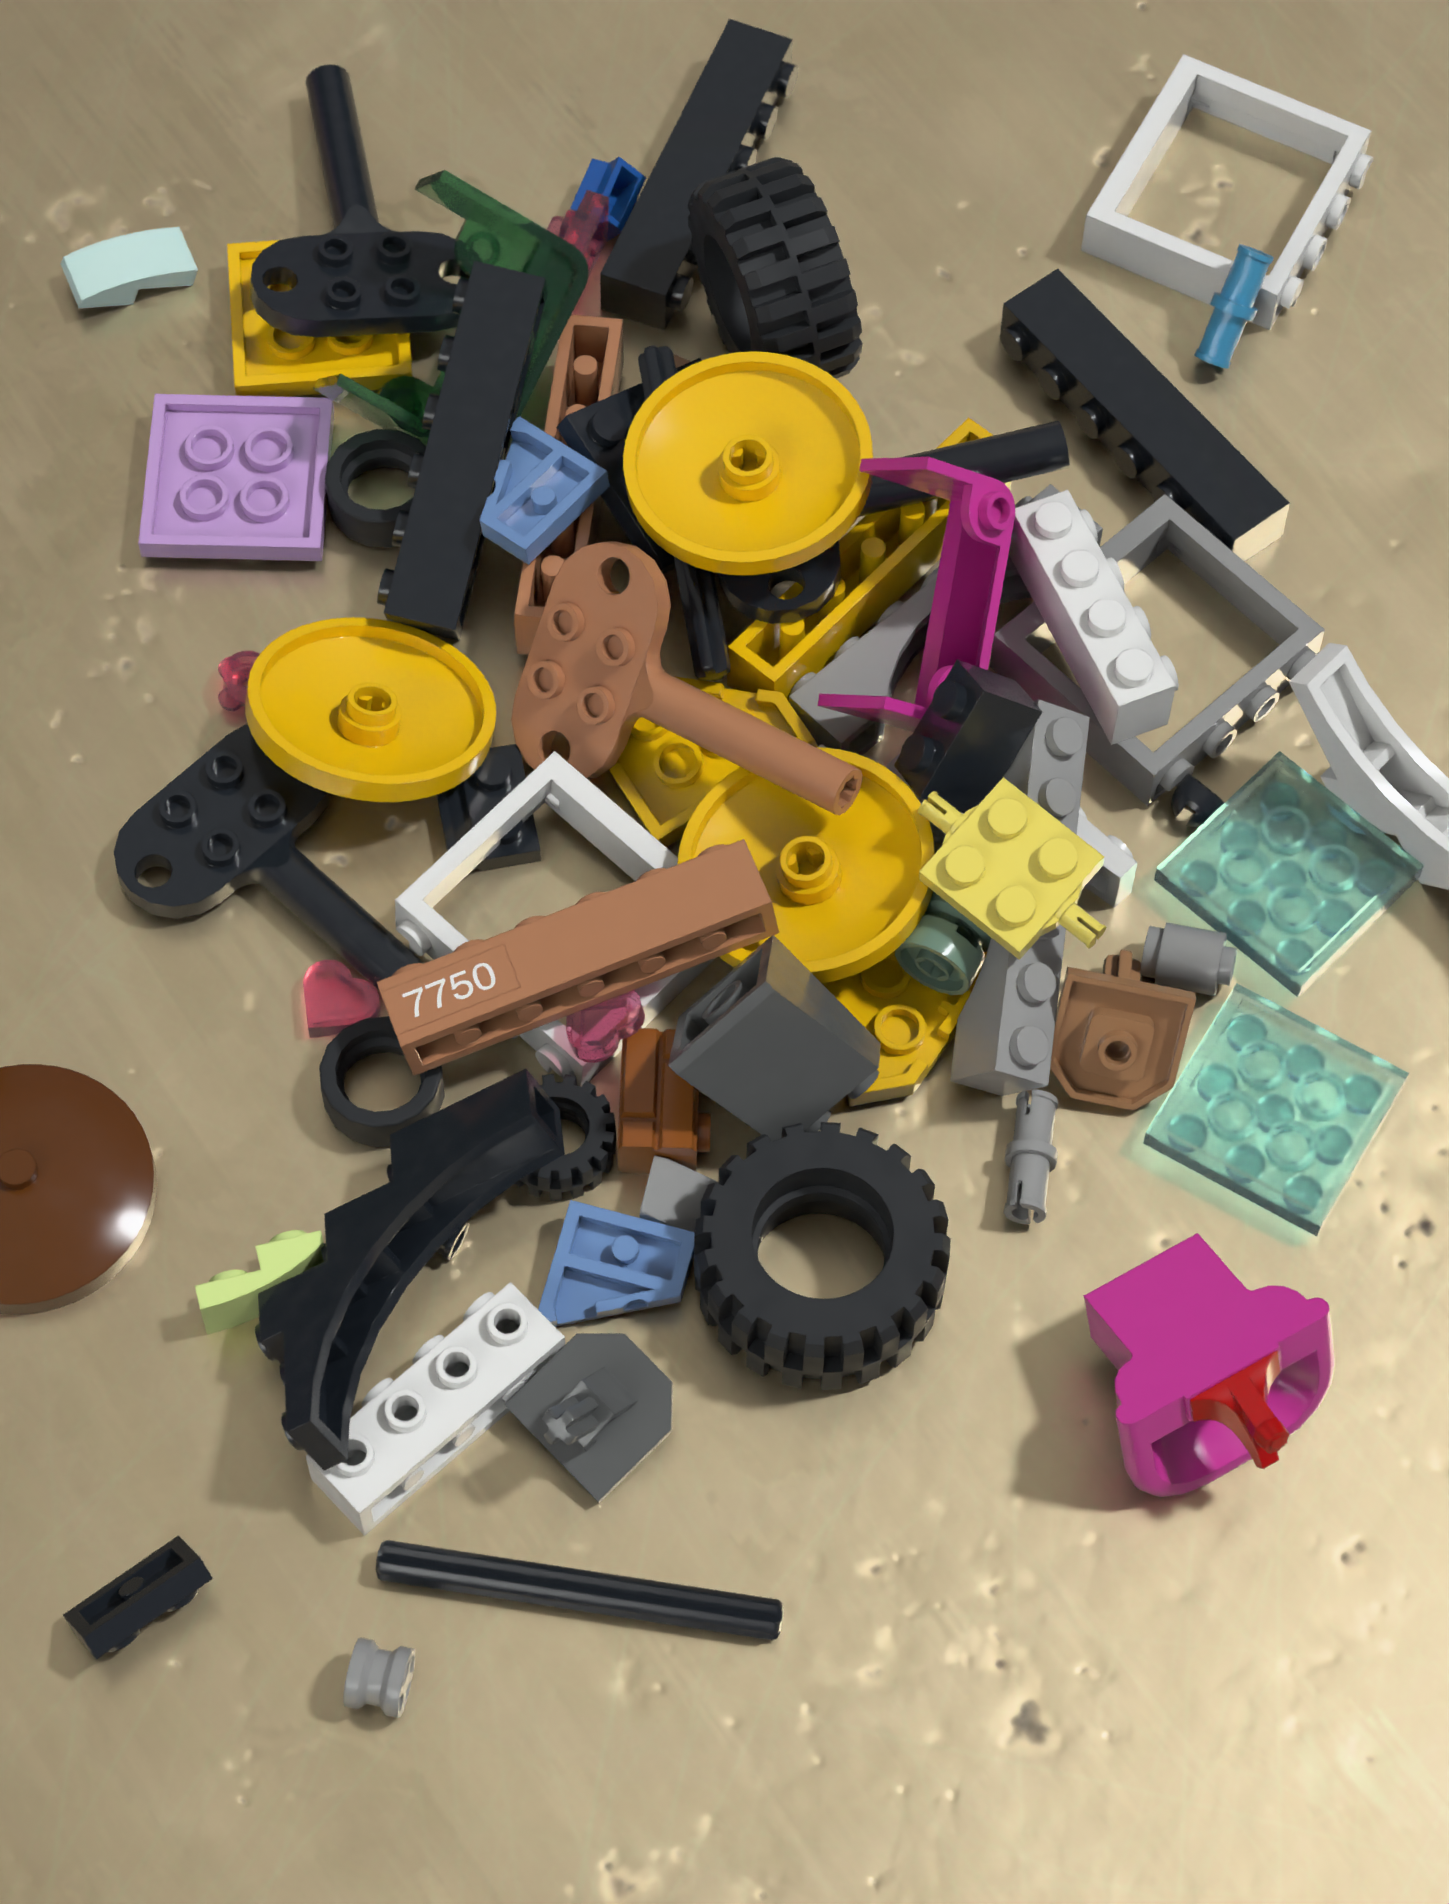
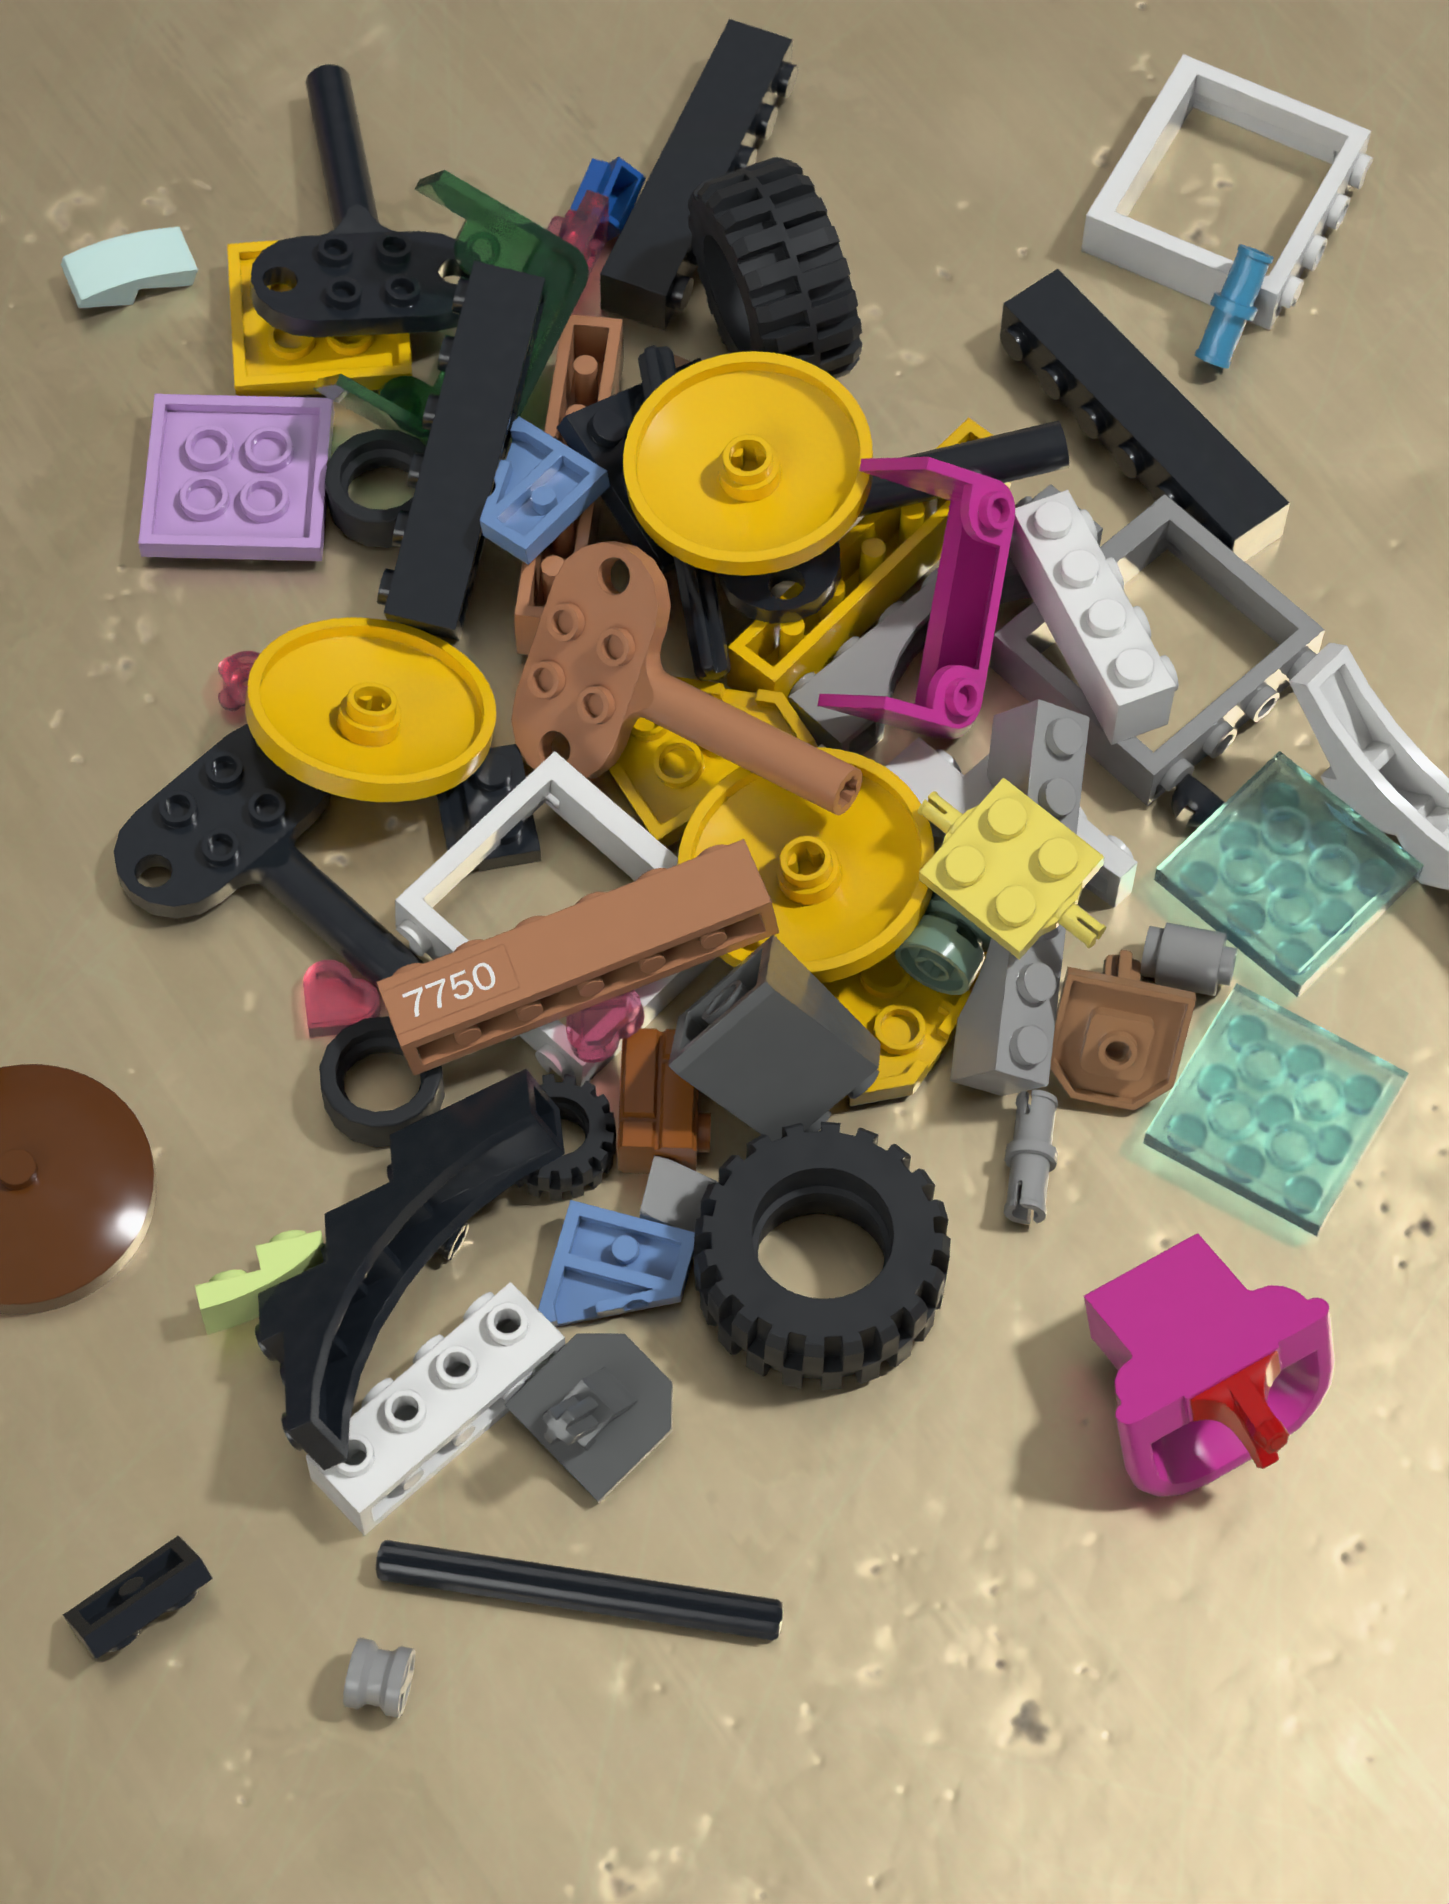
black brick [894,659,1042,813] -> none

